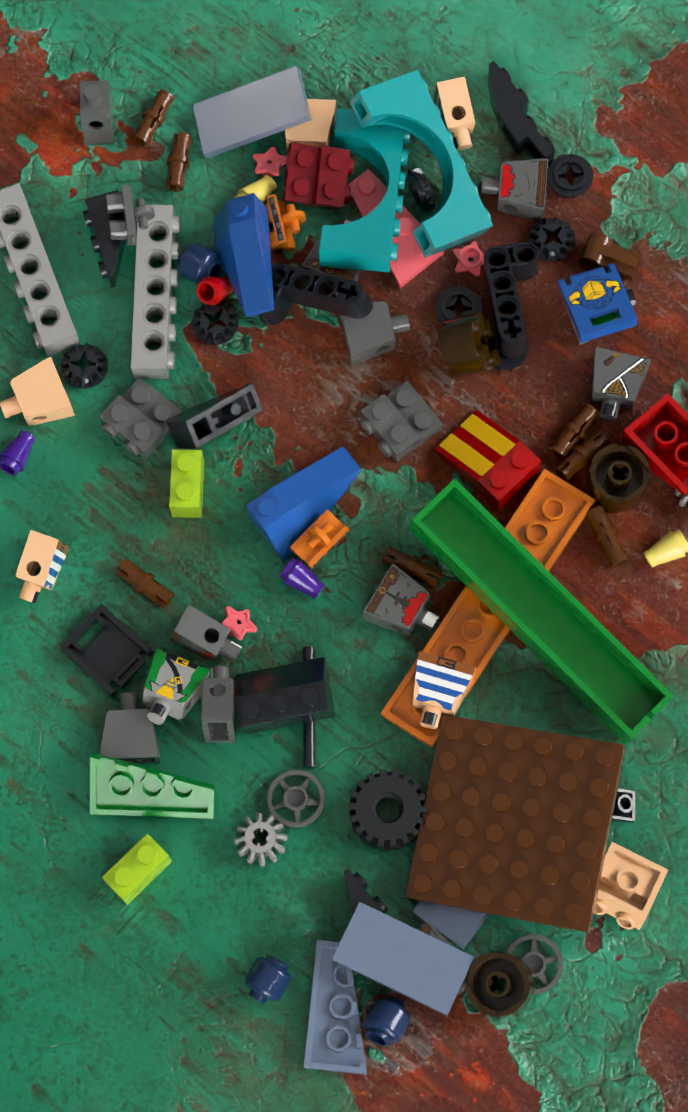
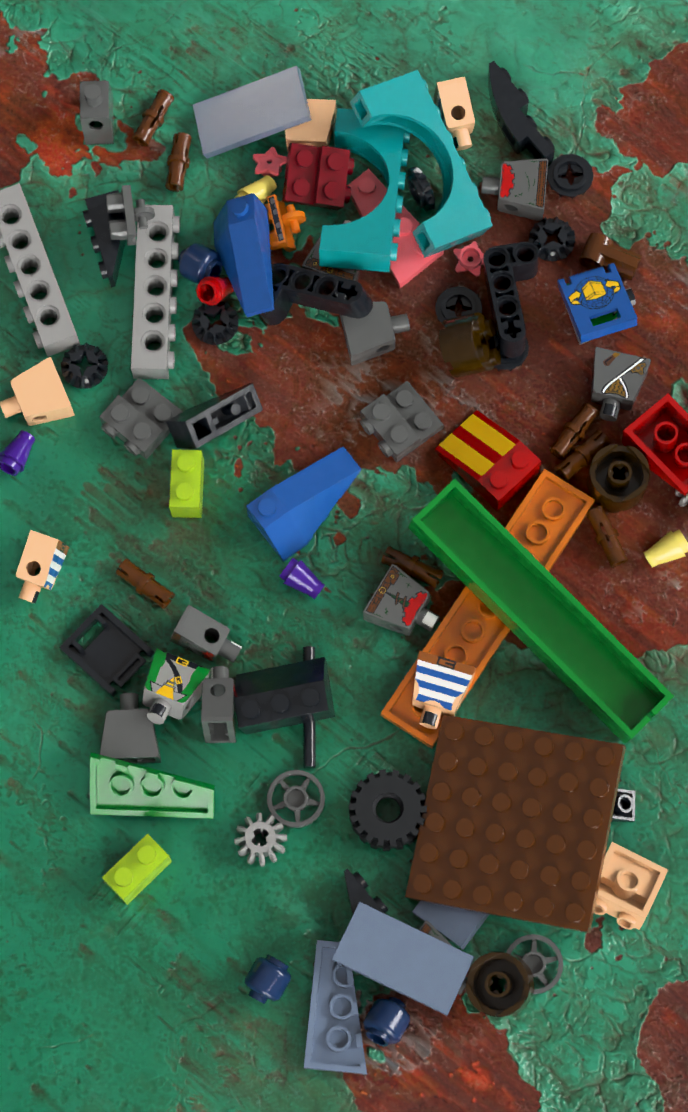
coral plate [221,606,257,640] -> none
orange hips [290,509,349,569] -> none

